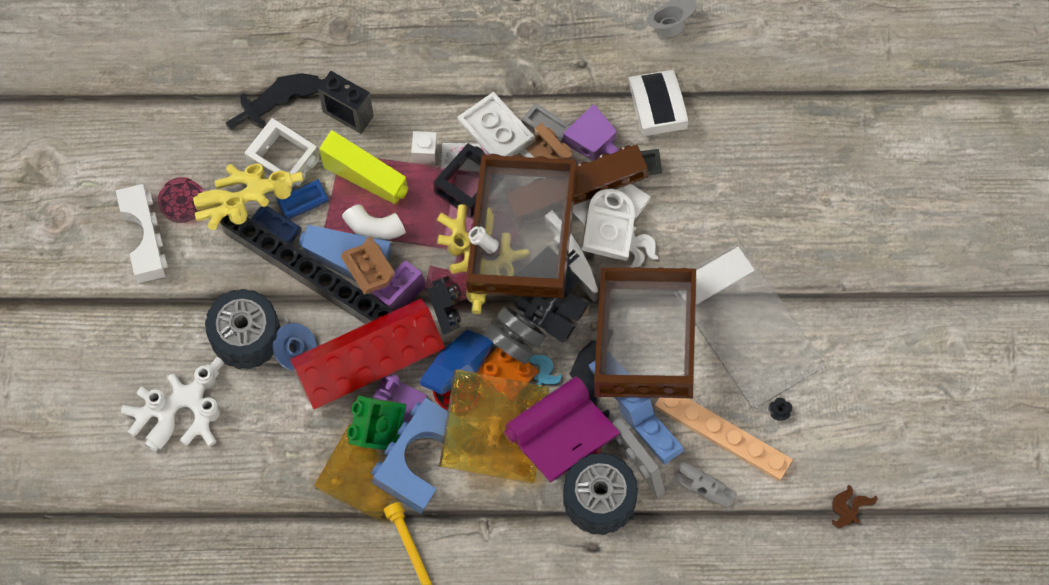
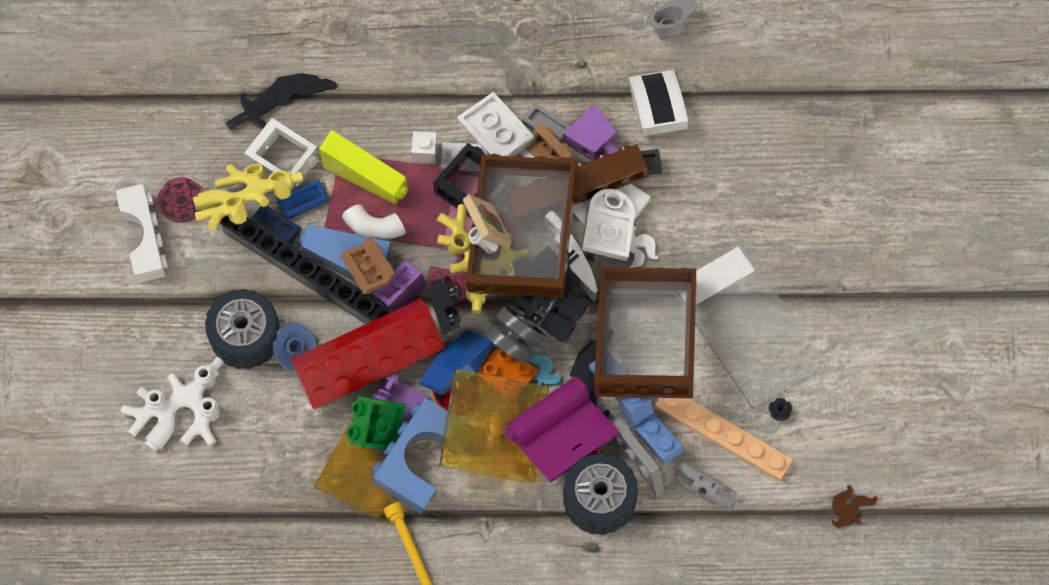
black window [318,71,374,134] -> none
none -> tan tile [463,194,512,247]

